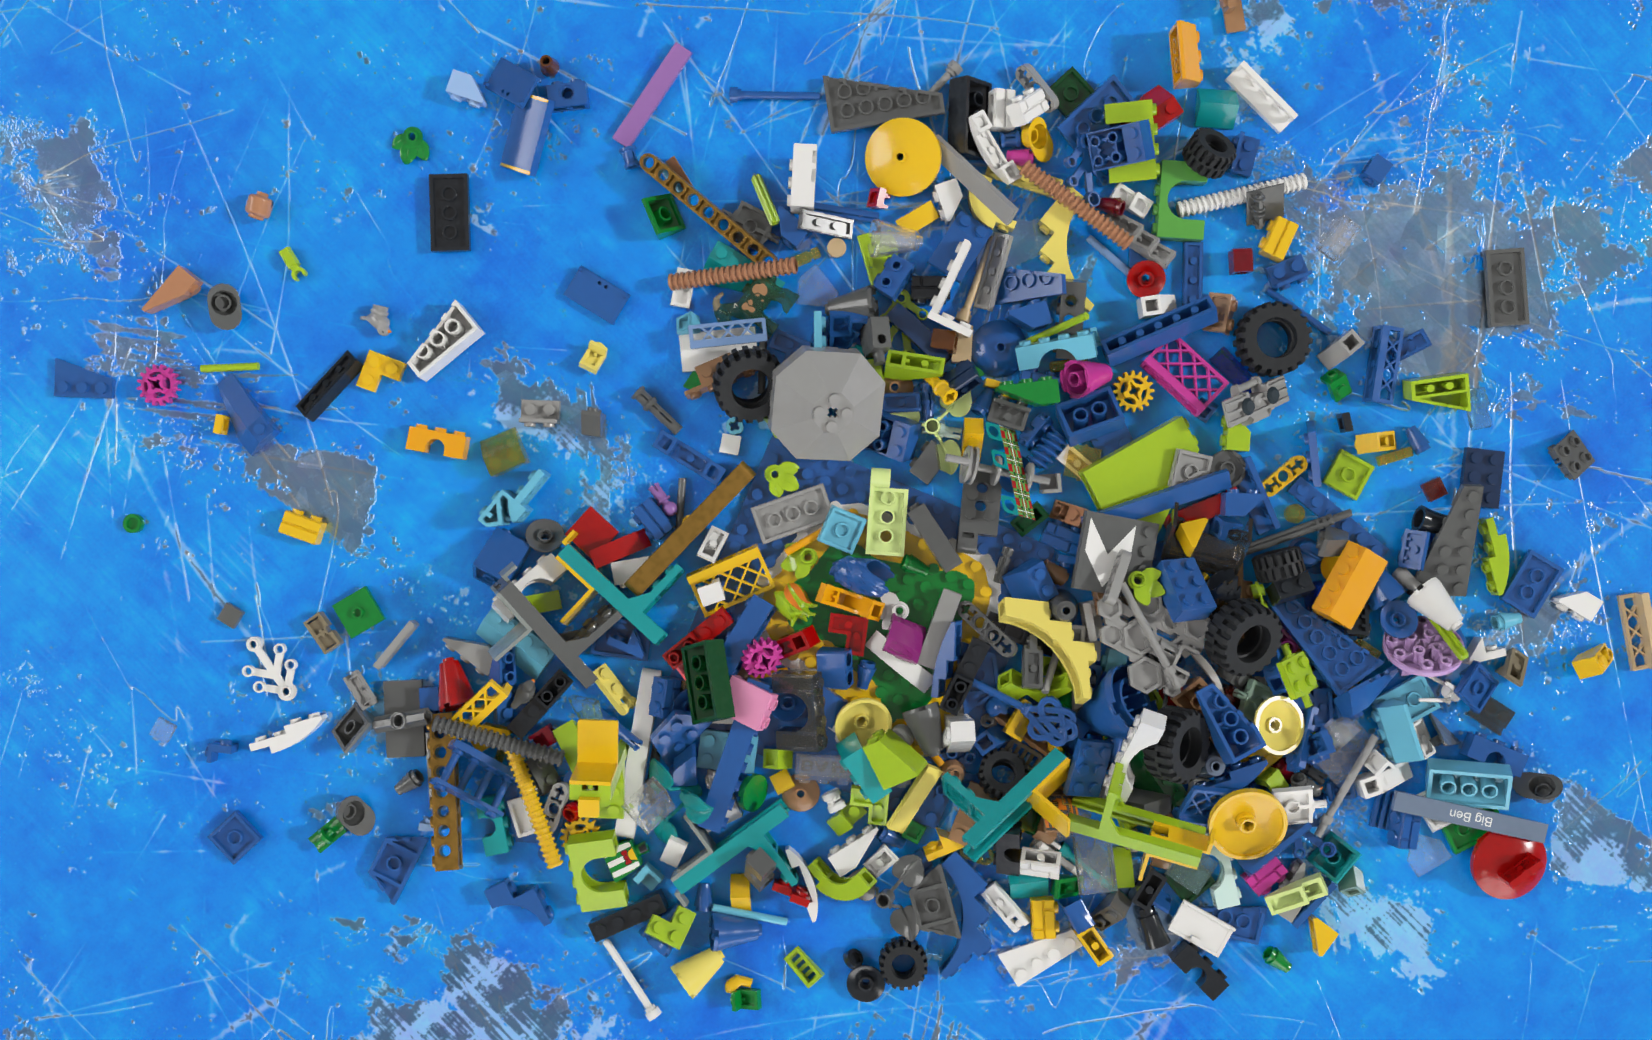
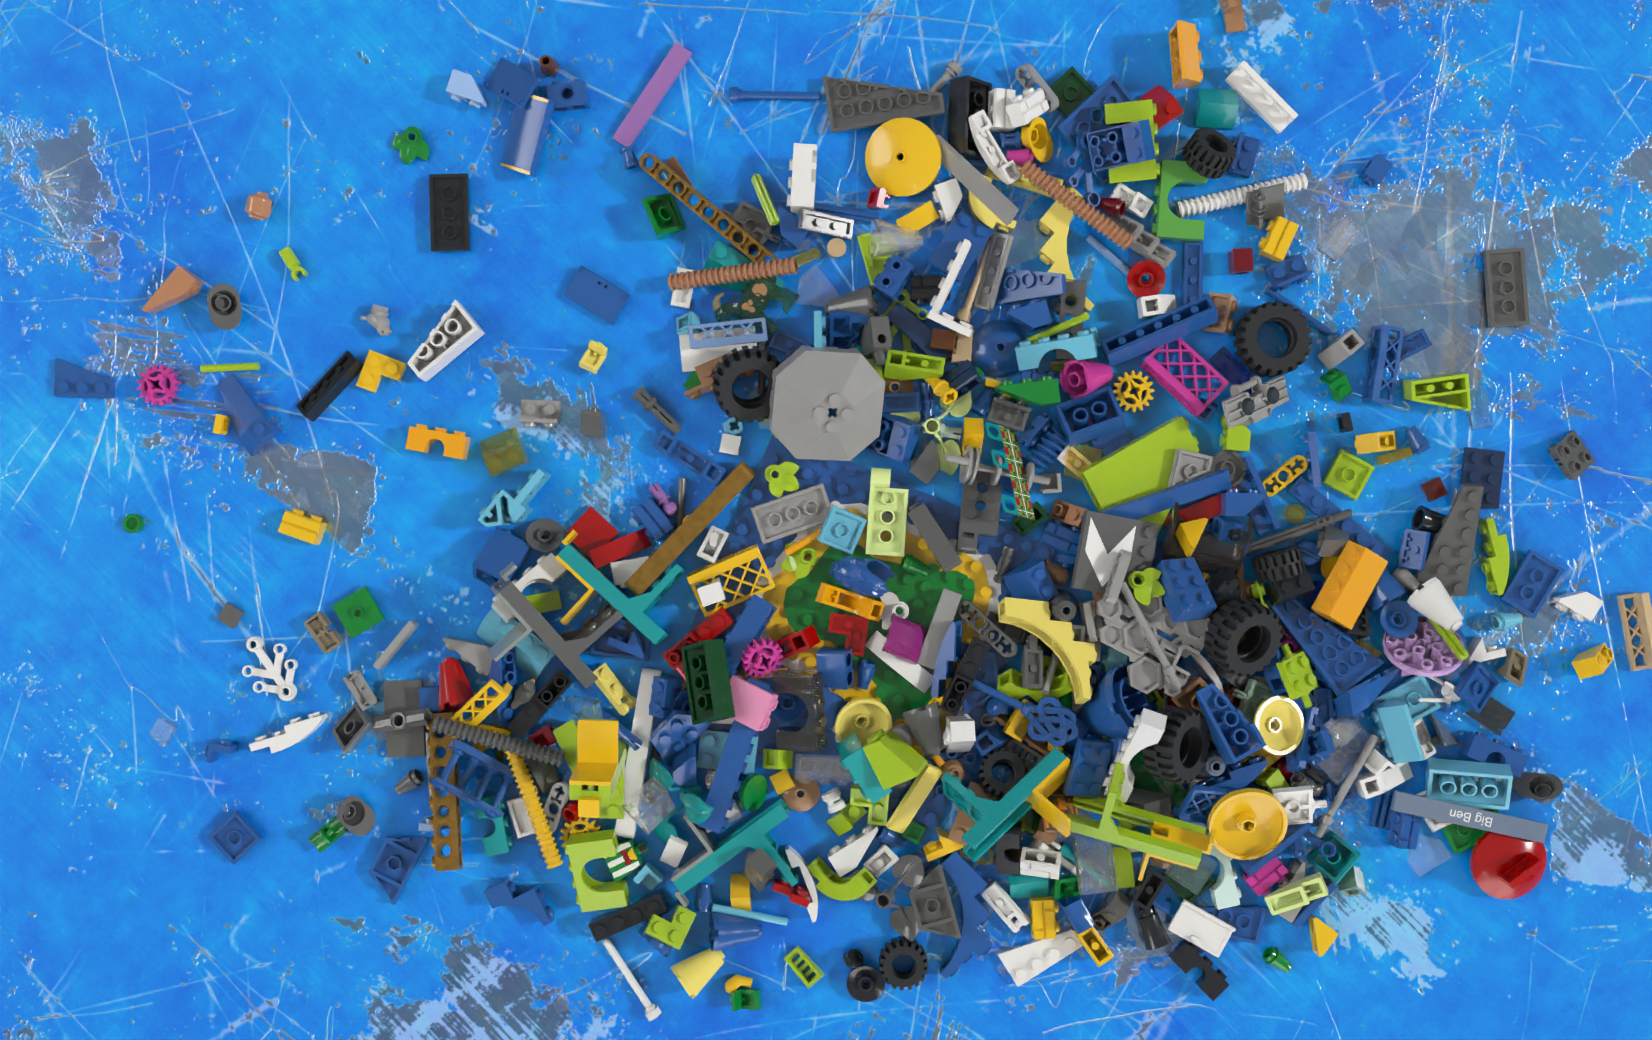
lime hair [774,583,818,627] -> none

